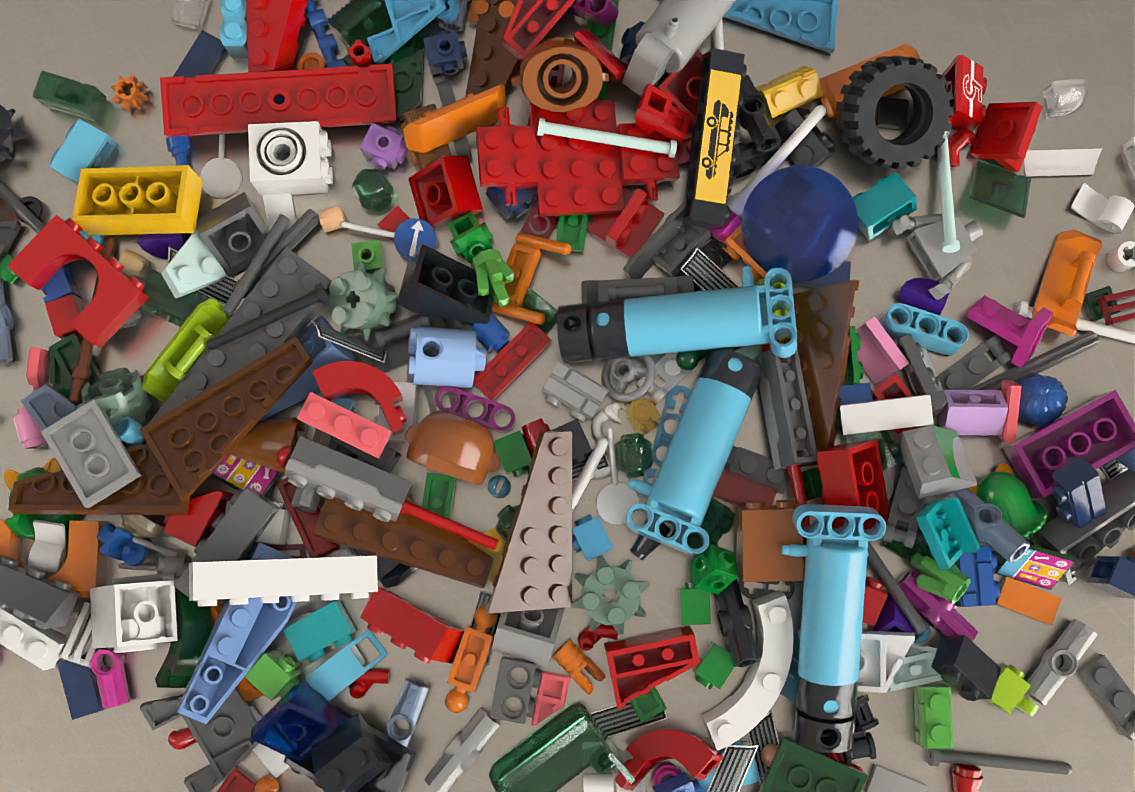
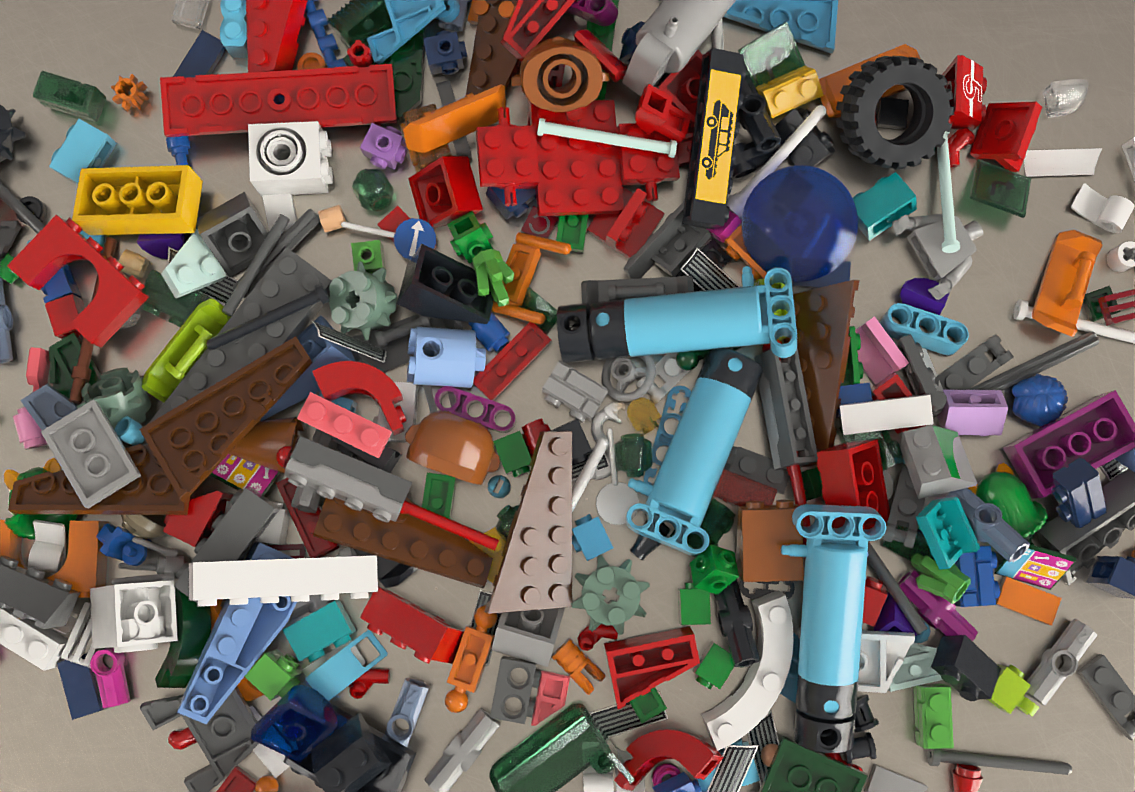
white piece [200,134,242,199] -> none
dark pink bracket [967,295,1053,368] -> none
coral tile [996,380,1022,443] -> none
none -> clear green piece [738,22,805,87]

